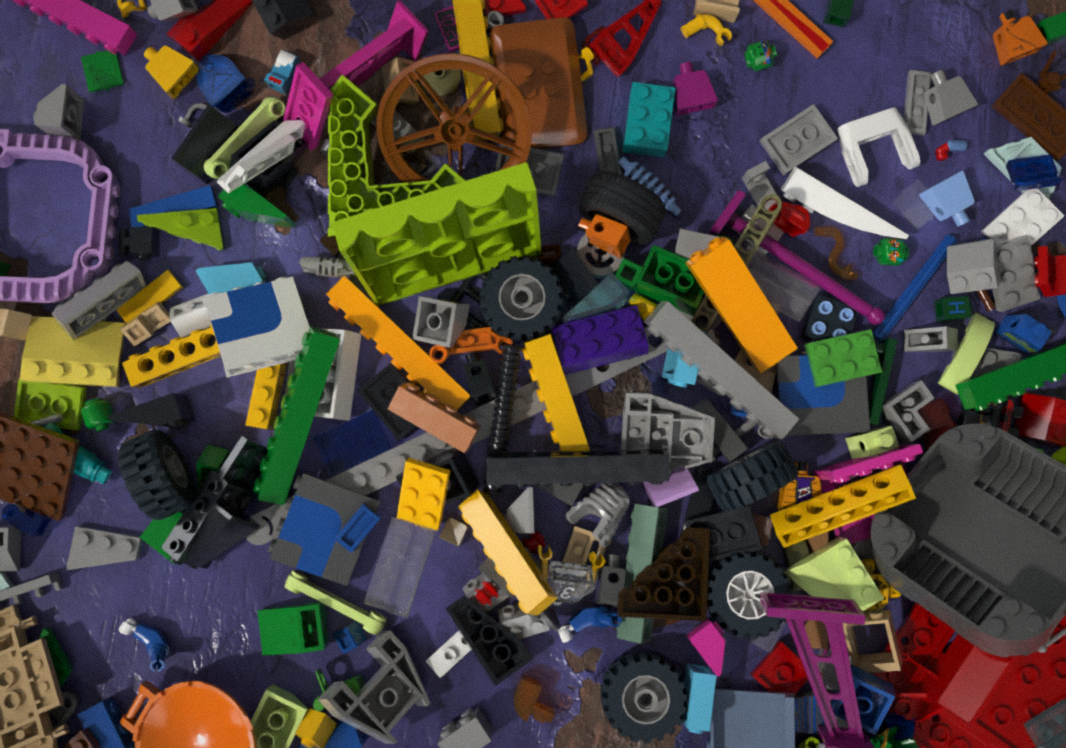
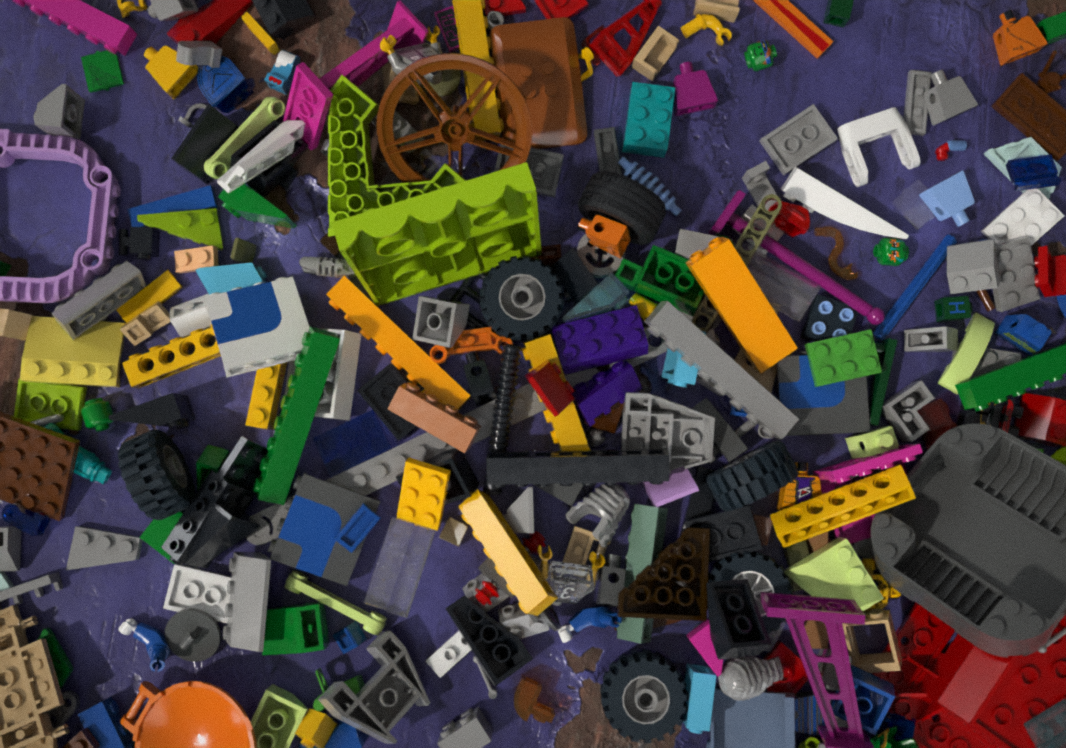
none -> white plate [163,564,232,623]
none -> dark grey shield [165,608,221,662]
none -> light nougat plate [174,245,219,274]
none -> light grey leg [176,41,222,68]
none -> light grey slope [223,552,271,652]
none -> olive slope [230,237,256,263]
none -> yellow tile [241,12,280,55]
none -> torso [380,26,442,85]
none -> light grey hinge [473,656,497,699]
none -> red slope [525,360,575,417]
none -> dark purple wedge [572,361,643,427]
none -> reddish brown slope [583,402,624,434]
none -> light grey hinge [587,429,605,447]
none -> tan panel [632,26,679,81]
none -> black slope [706,579,771,660]
none -> light grey hair [718,656,784,701]

